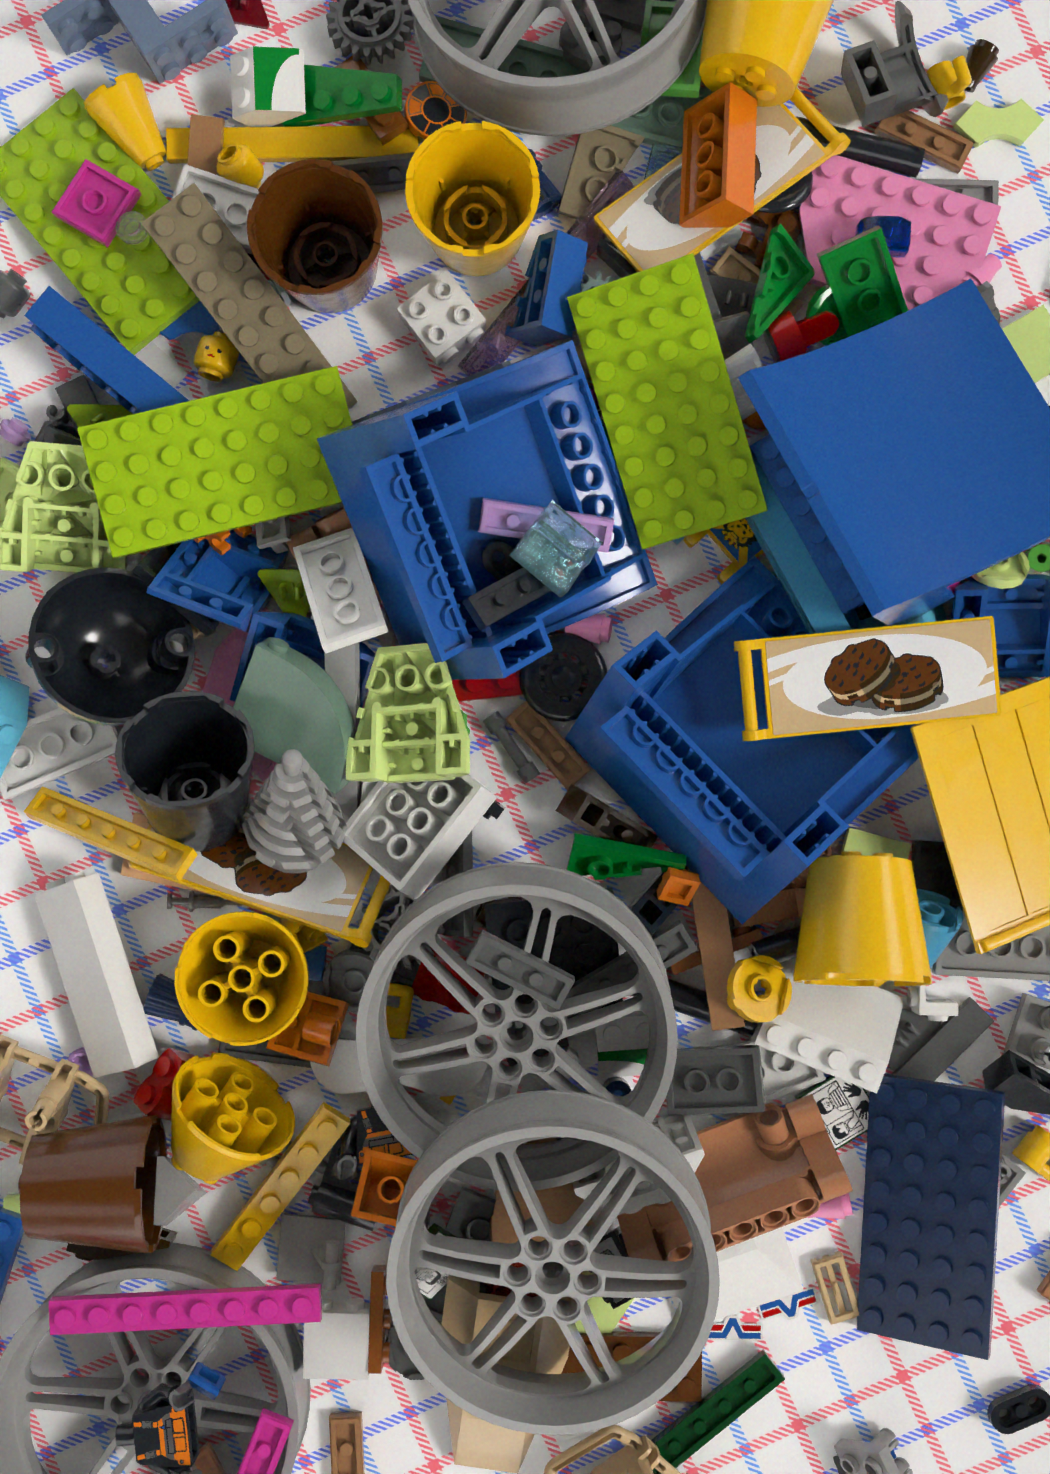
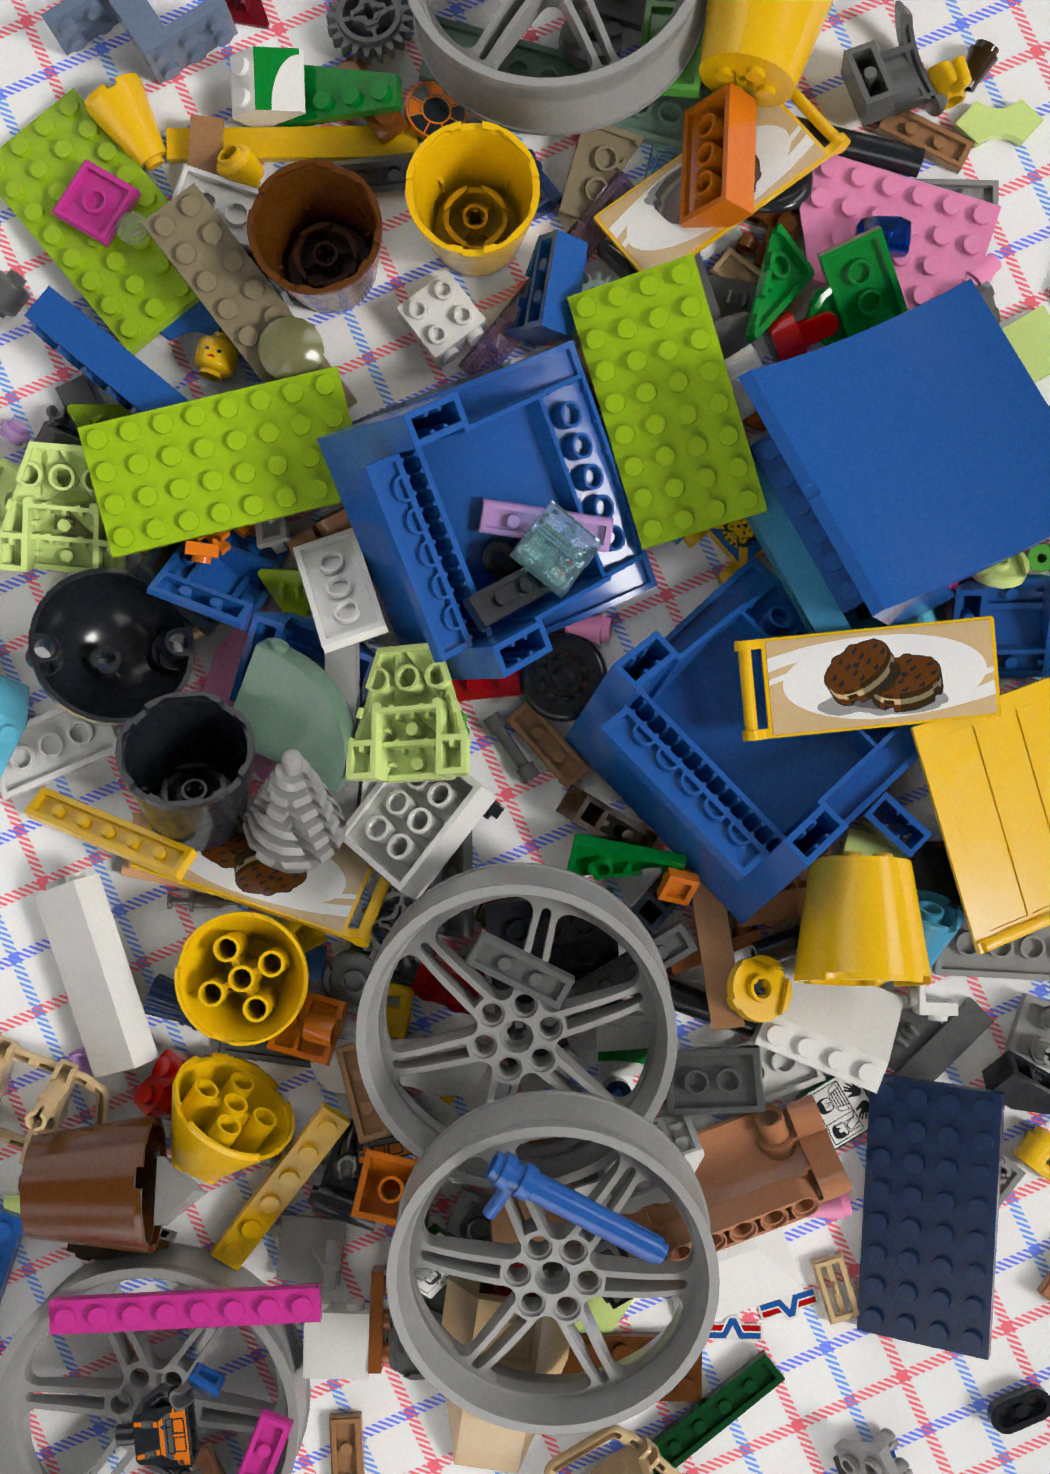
none -> orange plate [185,541,220,564]
none -> olive dish [258,316,324,380]
none -> medium nougat tile [335,1042,392,1144]
none -> blue cylinder [483,1151,669,1264]
none -> blue torso [859,791,932,858]

